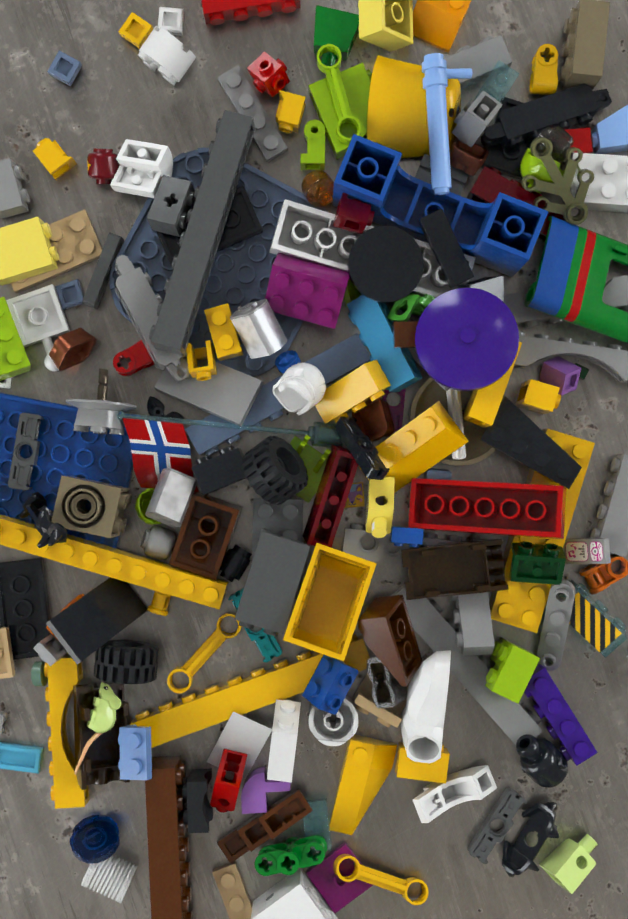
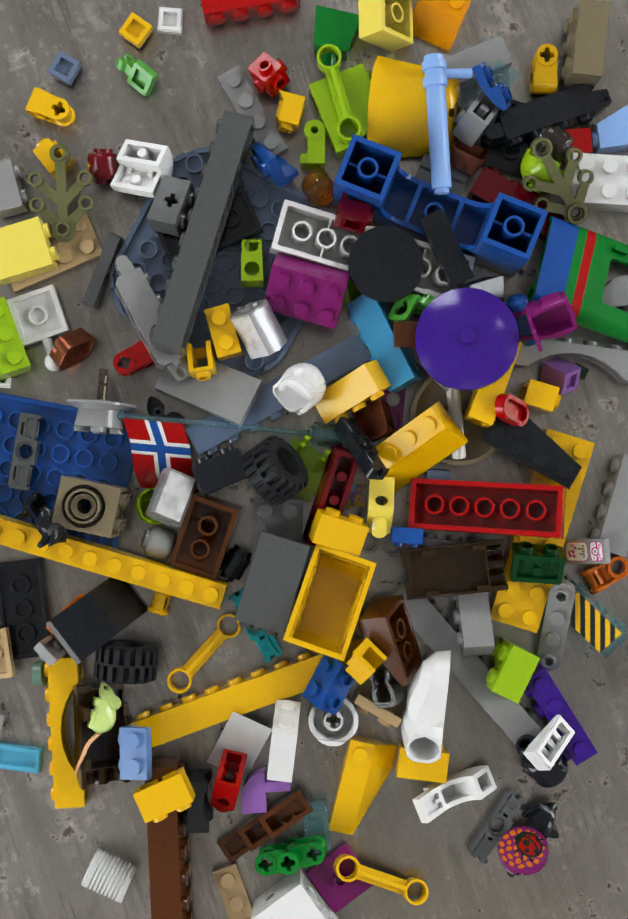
sand blue tile [55,279,85,311] -> none
clear blue tile [70,815,121,864] -> none
white brick [138,26,196,86] -> none
blue tile [275,350,301,373] -> none
yellowish green torso [539,834,598,894] -> none
none -> yellow piece [25,87,76,127]
none -> olive plant [27,143,95,242]
none -> bright green plate [115,54,159,96]
none -> yellow piece [133,767,196,823]
none -> lime leg [241,239,264,288]
none -> blue bracket [249,141,299,187]
none -> yellow brick [308,507,369,556]
none -> yellow window [345,637,388,685]
none -> blue slope [472,61,513,111]
none -> red tile [495,393,529,427]
none -> tile [498,826,549,875]
none -> magenta piece [506,291,578,352]
none -> white slope [523,714,575,771]

